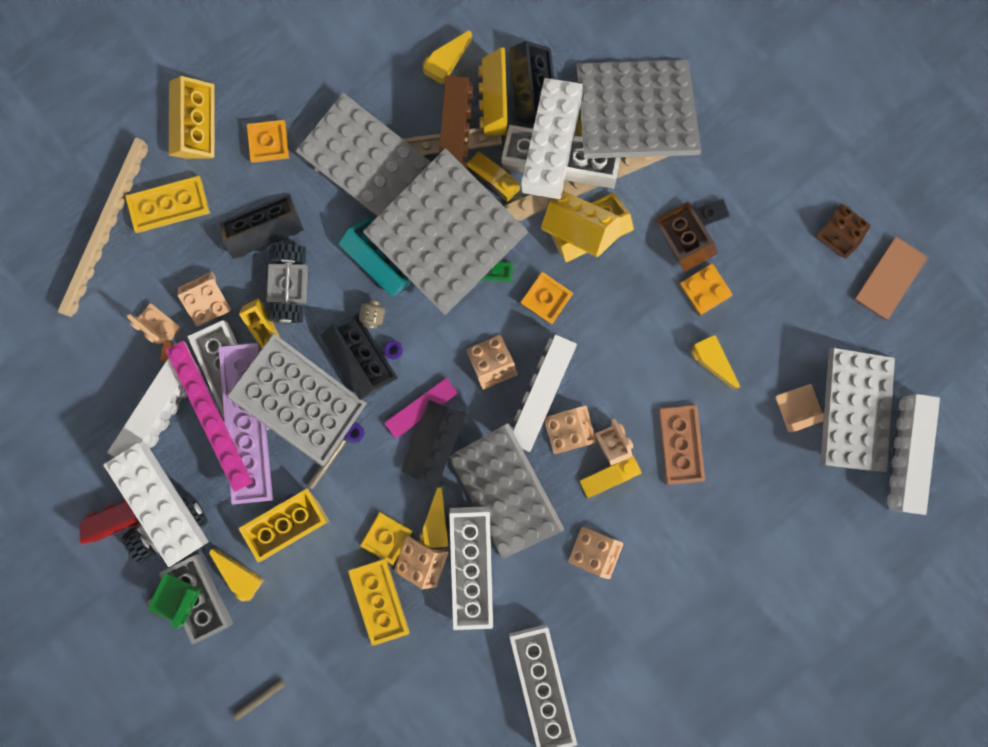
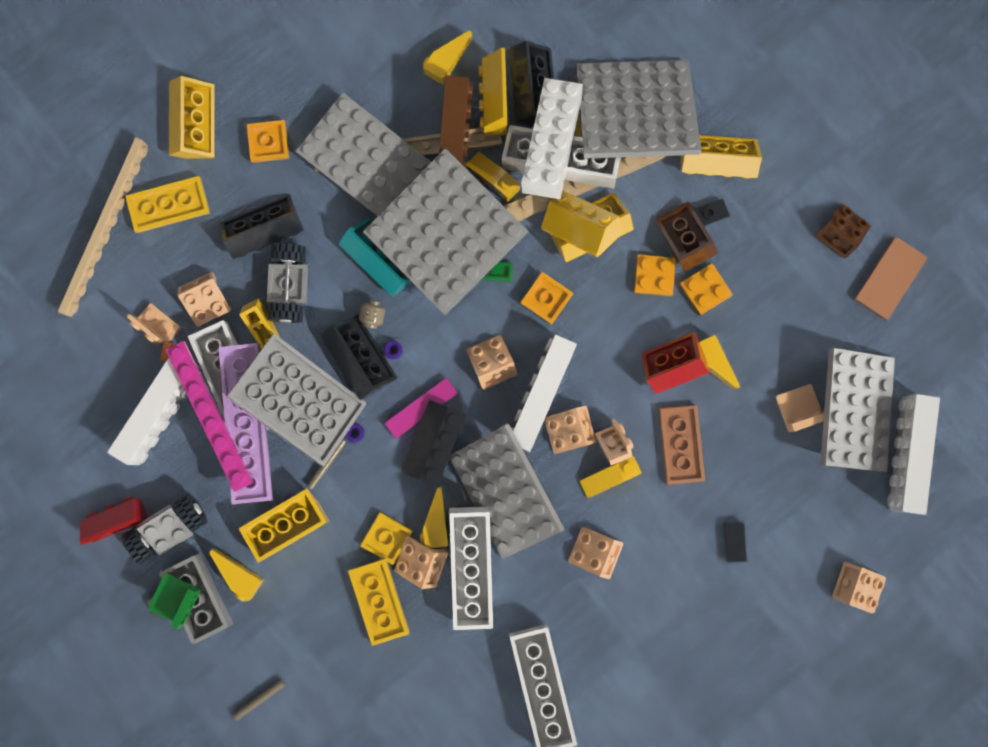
white brick [104,442,209,567] -> none
none -> light orange plate [634,254,676,297]
none -> red slope [642,332,709,394]
none -> yellow slope [680,135,762,179]
none -> black tile [724,522,747,563]
none -> light nougat bracket [832,561,886,614]

